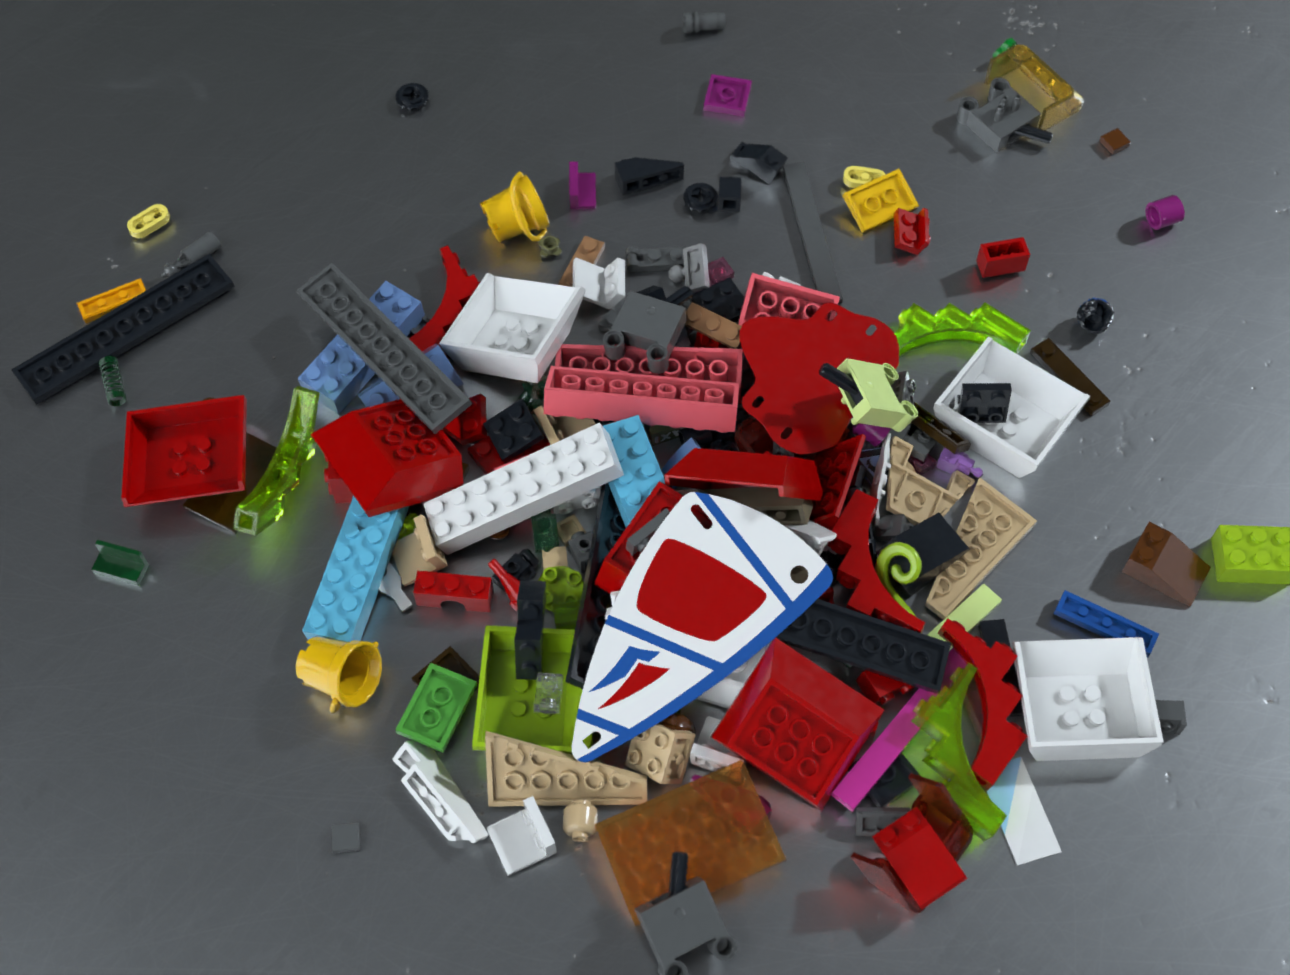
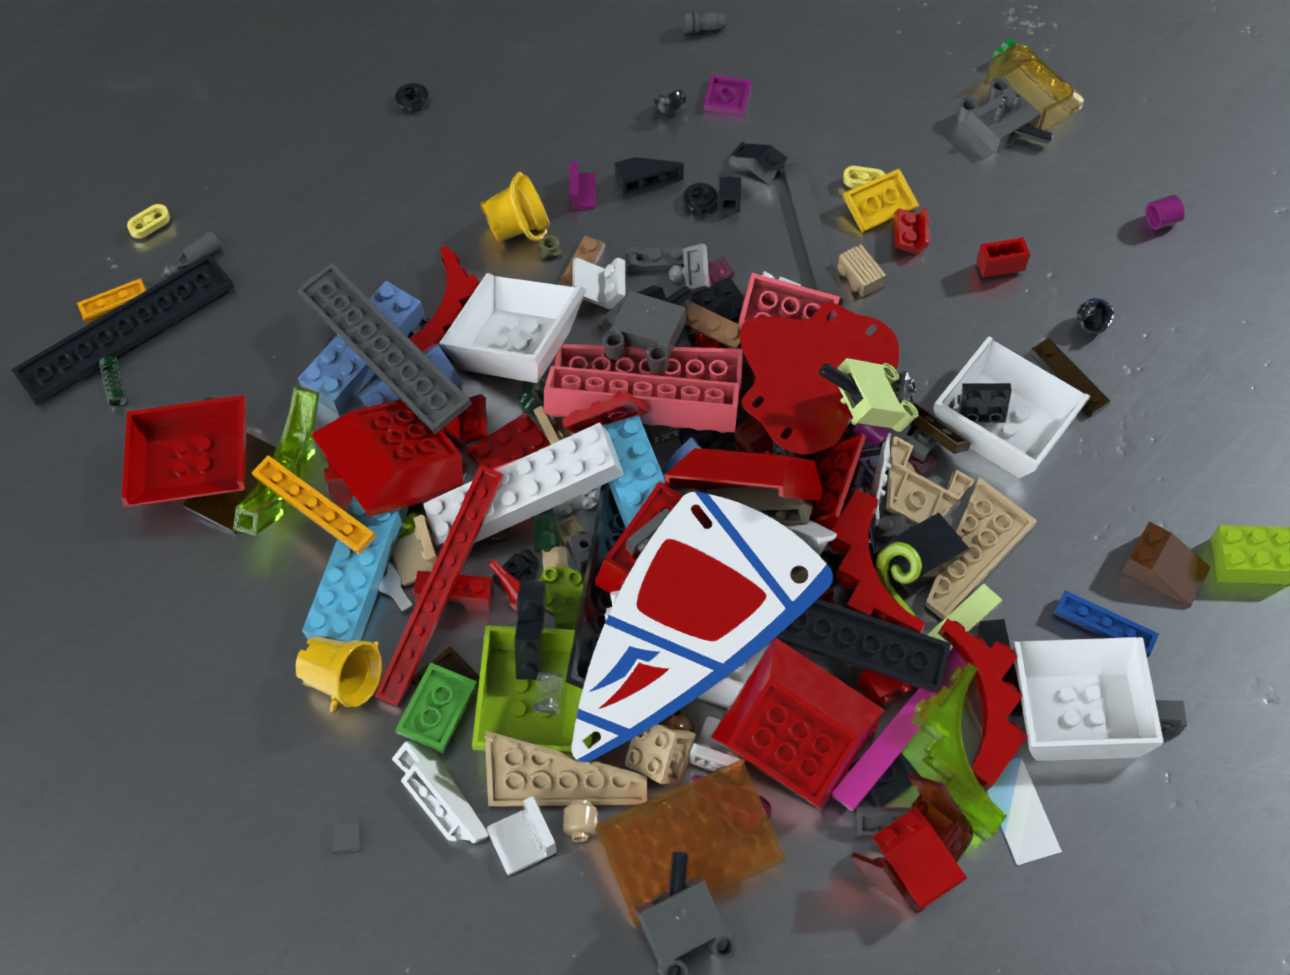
dark green panel [91,540,149,586] -> none
black plate [483,398,545,463] -> none
clear neon green arch [895,302,1031,358] -> none
medium lavender piece [936,447,983,478] -> none
reddish brown tile [1099,128,1131,155] -> none
none -> light orange plate [252,456,376,555]
none -> red plate [374,464,504,707]
none -> red plate [562,392,648,434]
none -> black hair [653,90,686,115]
none -> tan brick [837,244,887,297]

